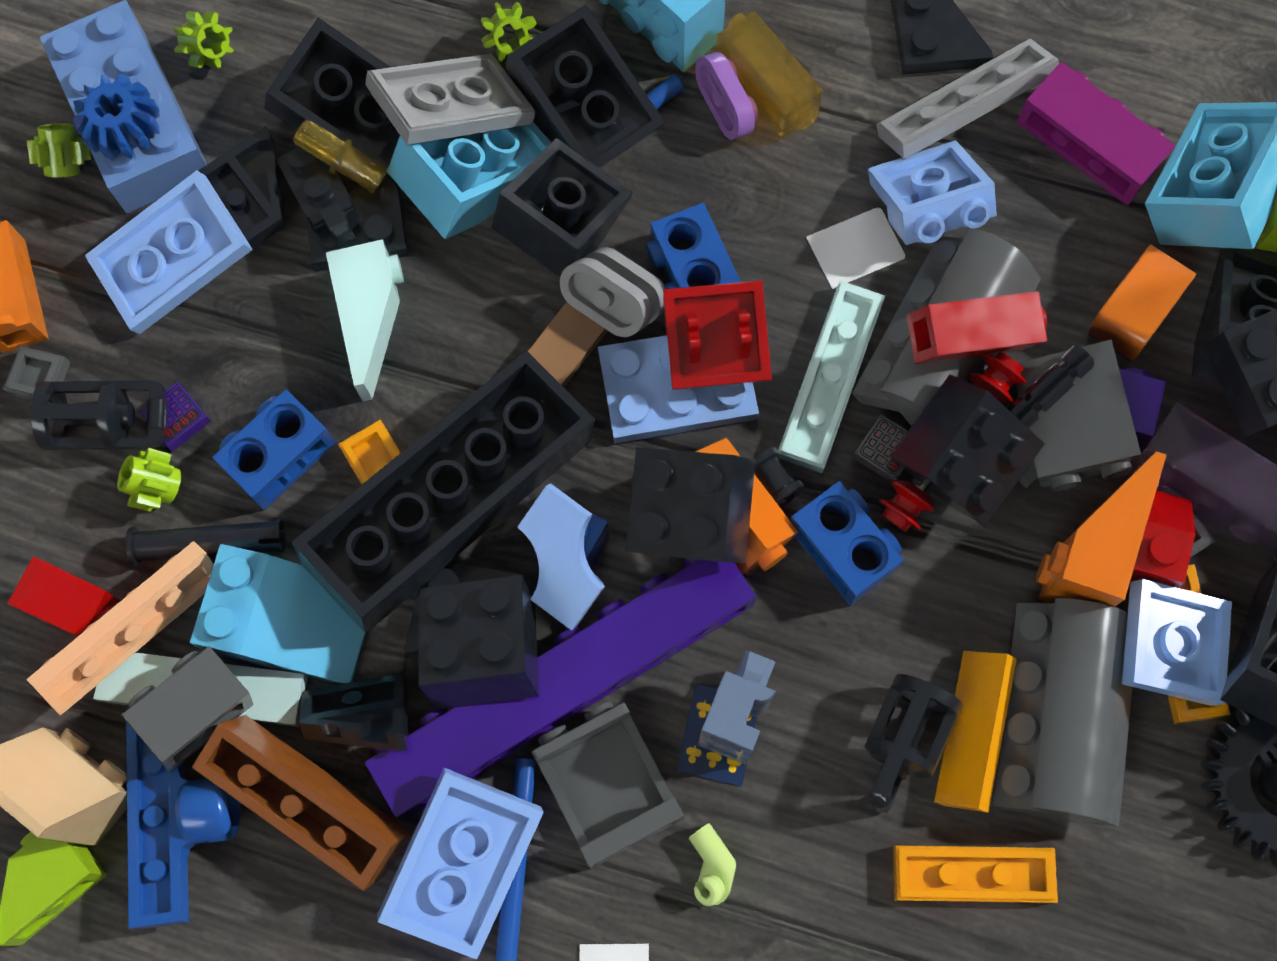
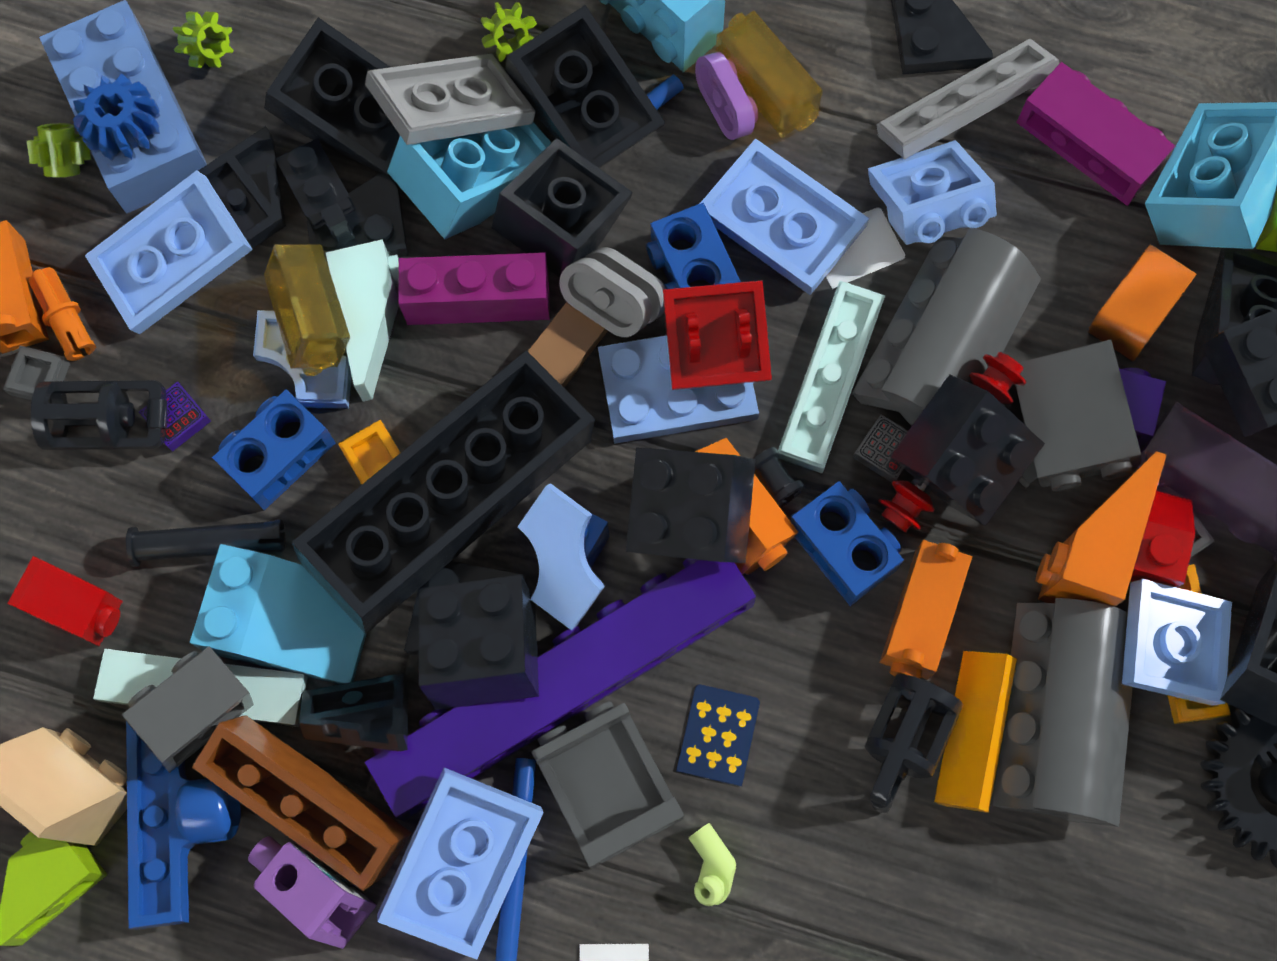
light nougat plate [26,541,214,716] -> none
lime gear [117,447,181,512] -> none
clear yellow axle [293,120,388,194] -> none
sand blue hips [698,650,776,765] -> none
light orange tile [893,846,1058,903] -> none
brick [906,291,1047,364] -> none
black axle [1007,345,1094,428] -> none
none -> orange axle [28,267,96,361]
none -> medium lavender torso [248,836,377,949]
none -> light blue tile [253,310,352,409]
none -> clear yellow brick [264,245,350,376]
none -> magenta brick [398,253,550,325]
none -> light blue plate [700,138,869,295]
none -> orange brick [879,540,973,680]

